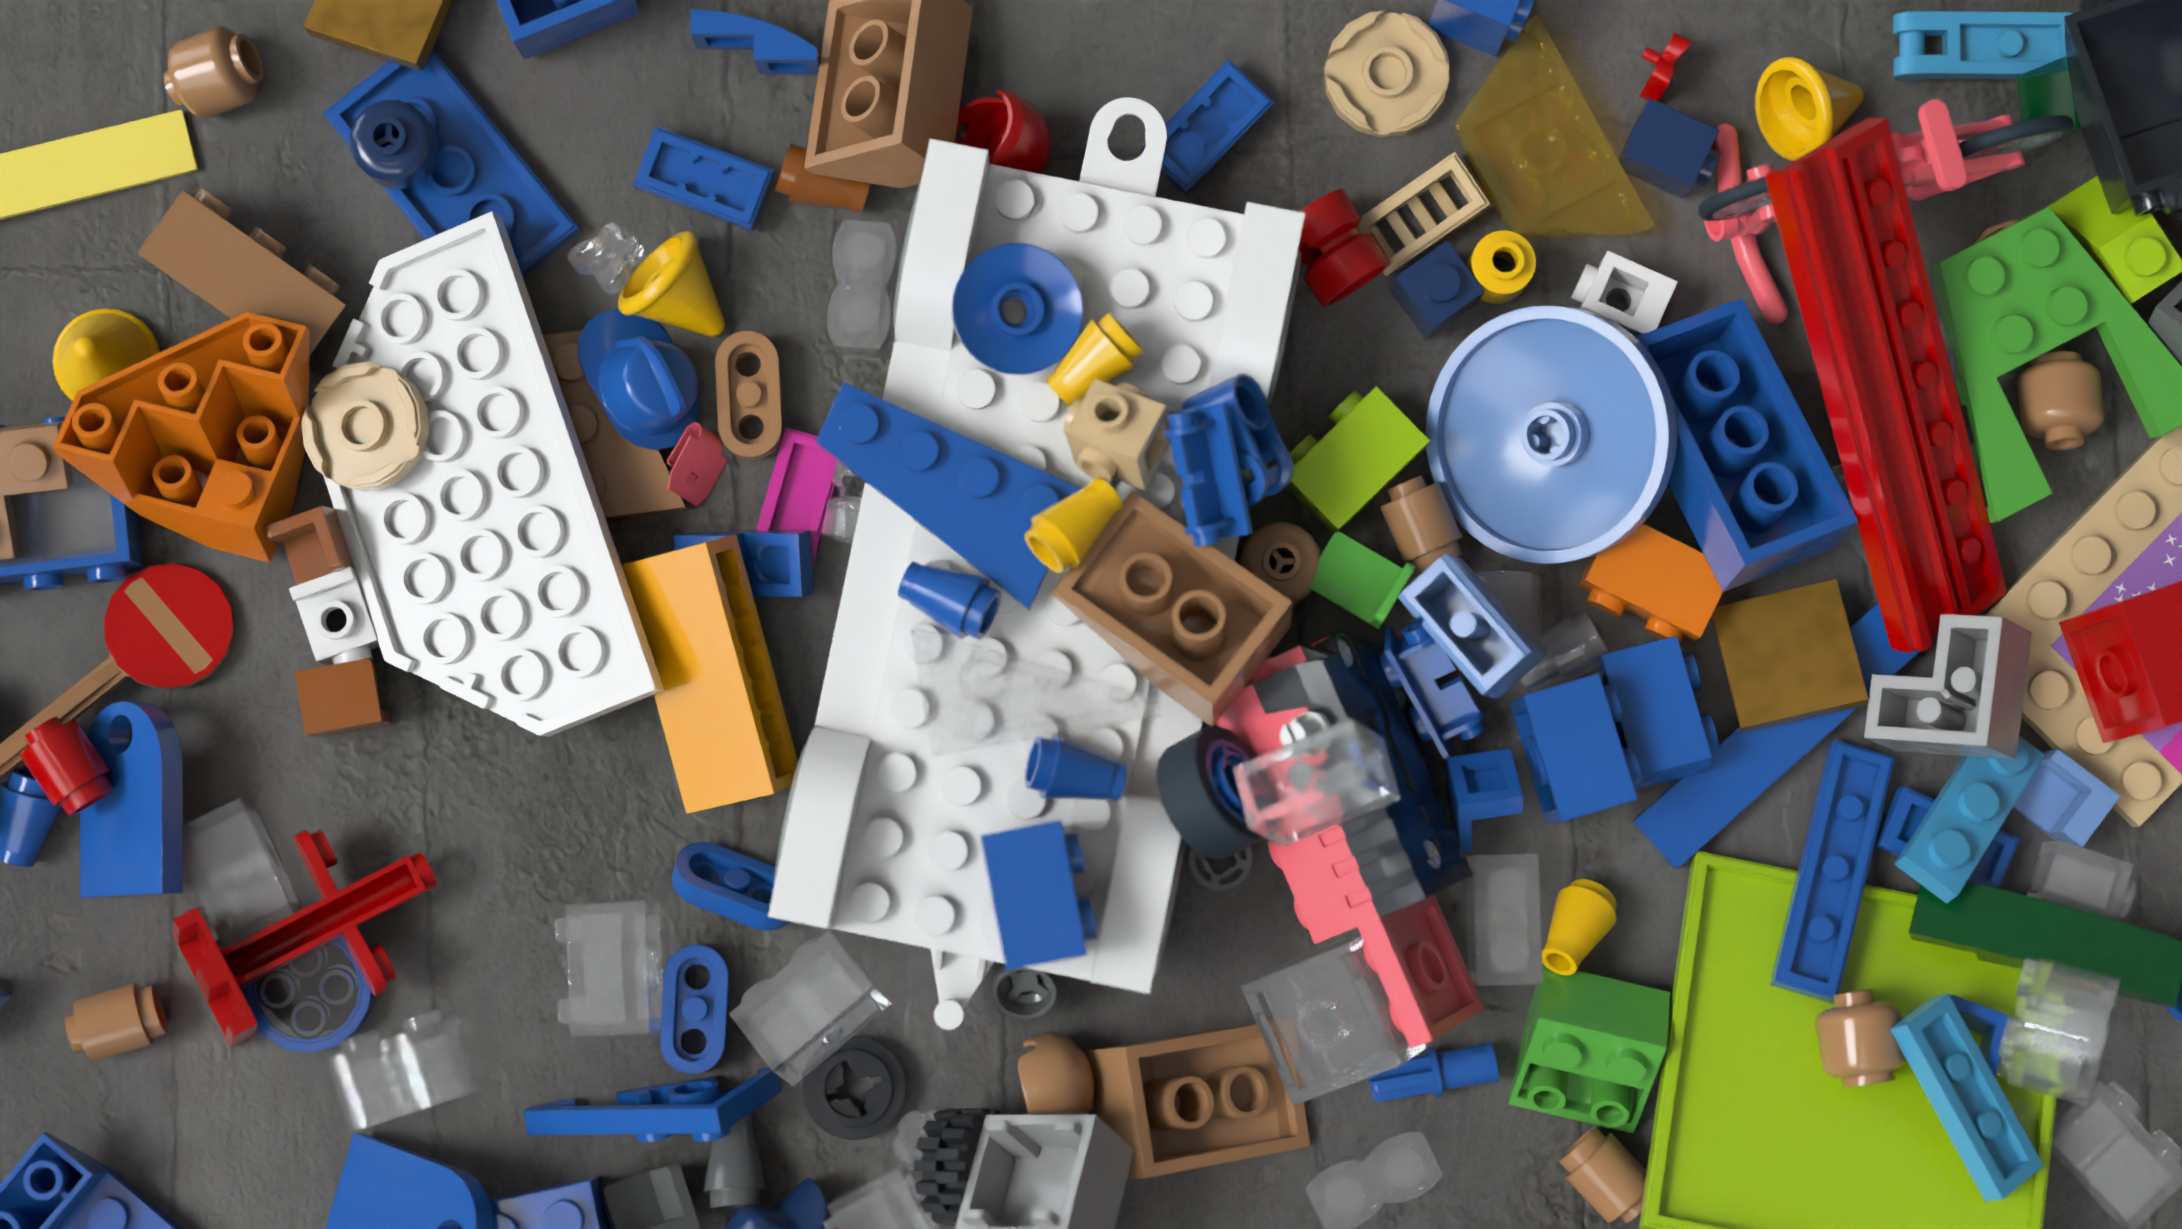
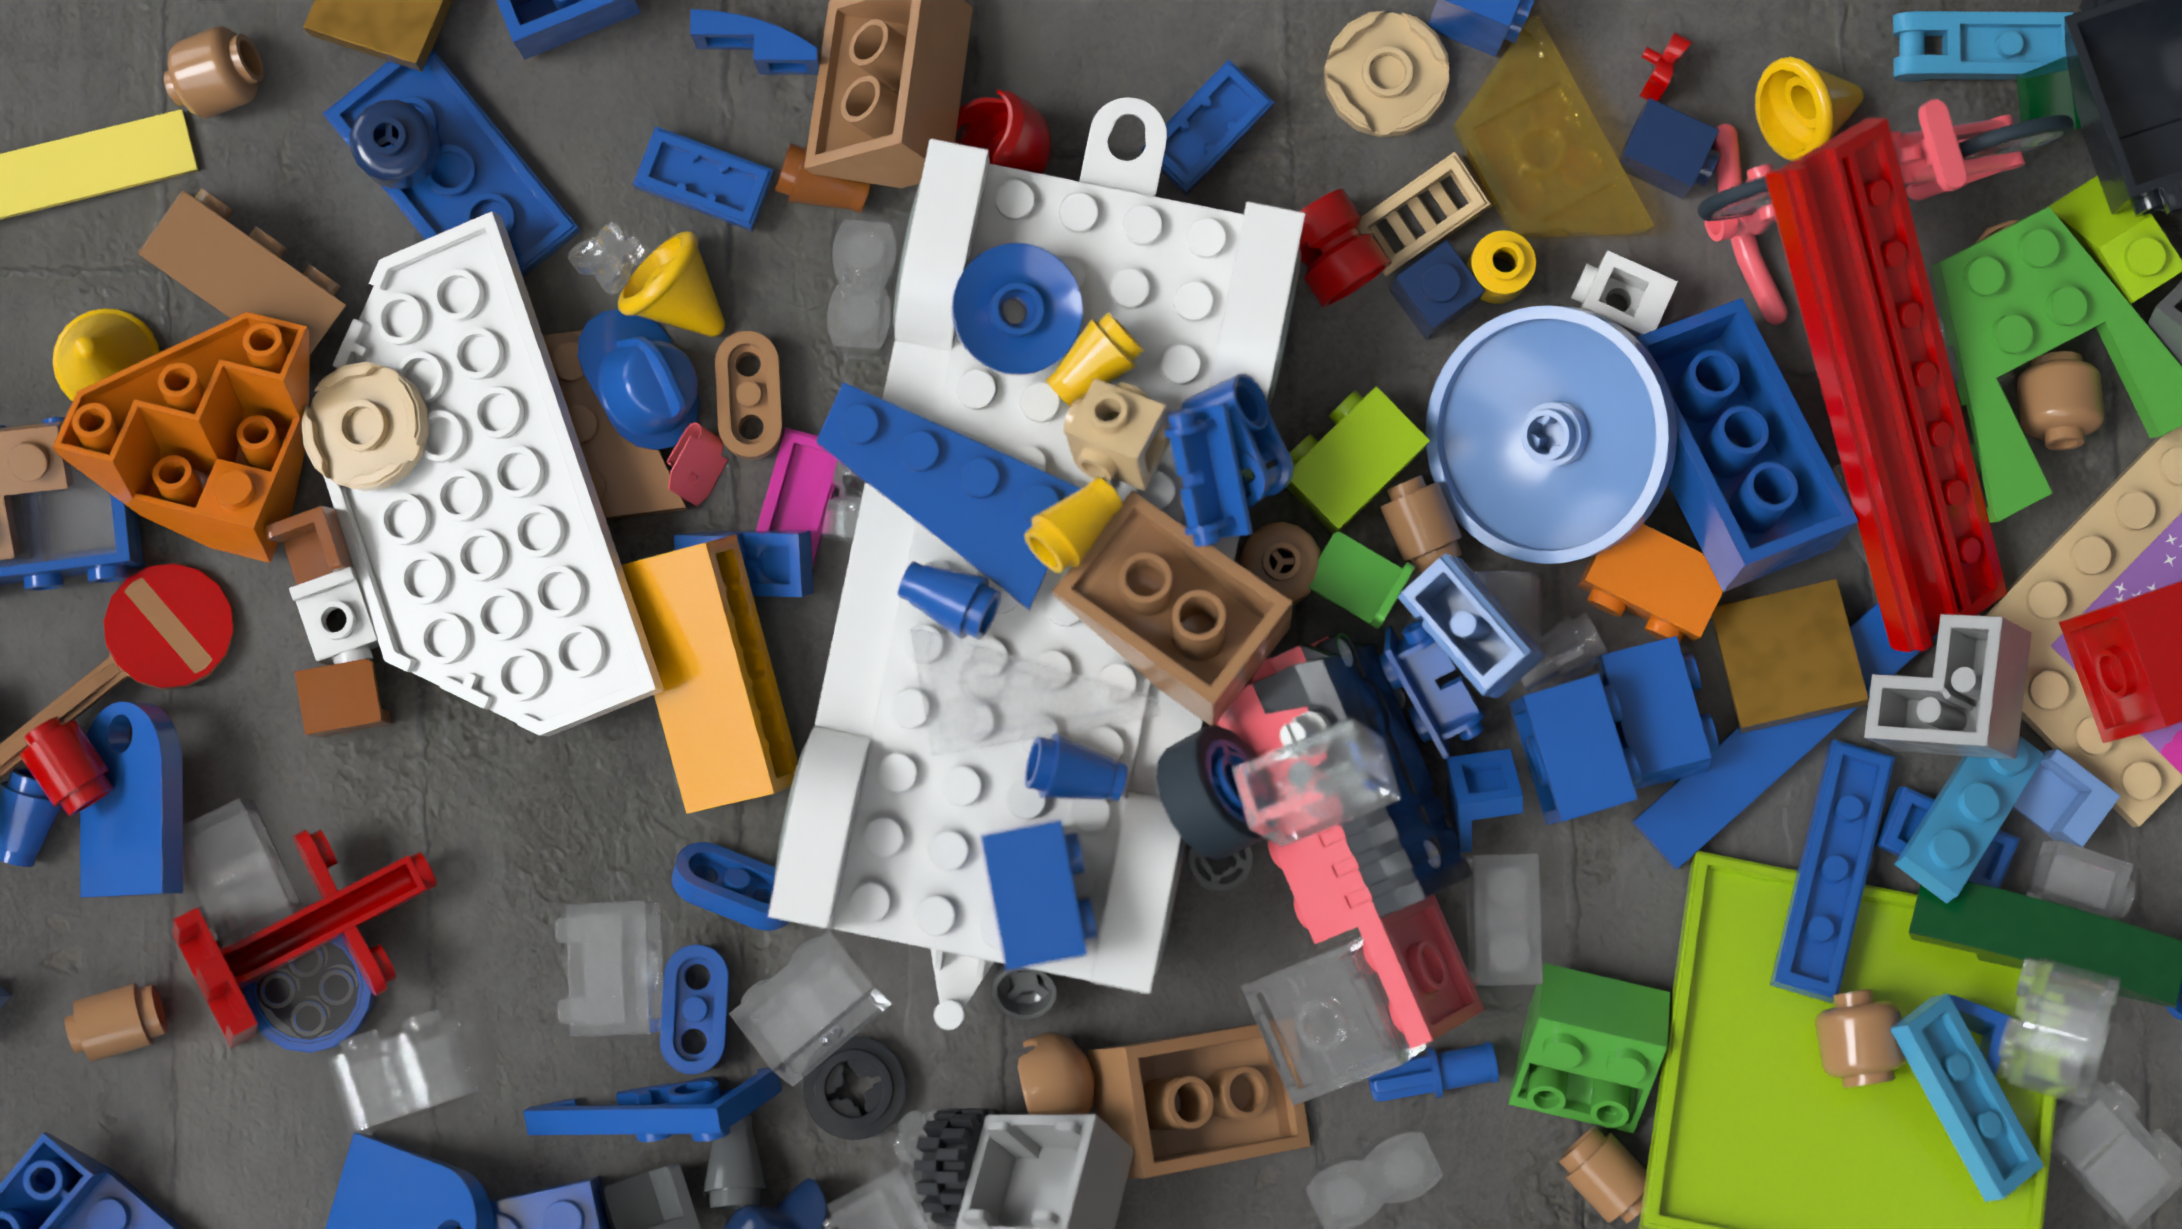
yellow cone [1540,879,1617,976] -> none

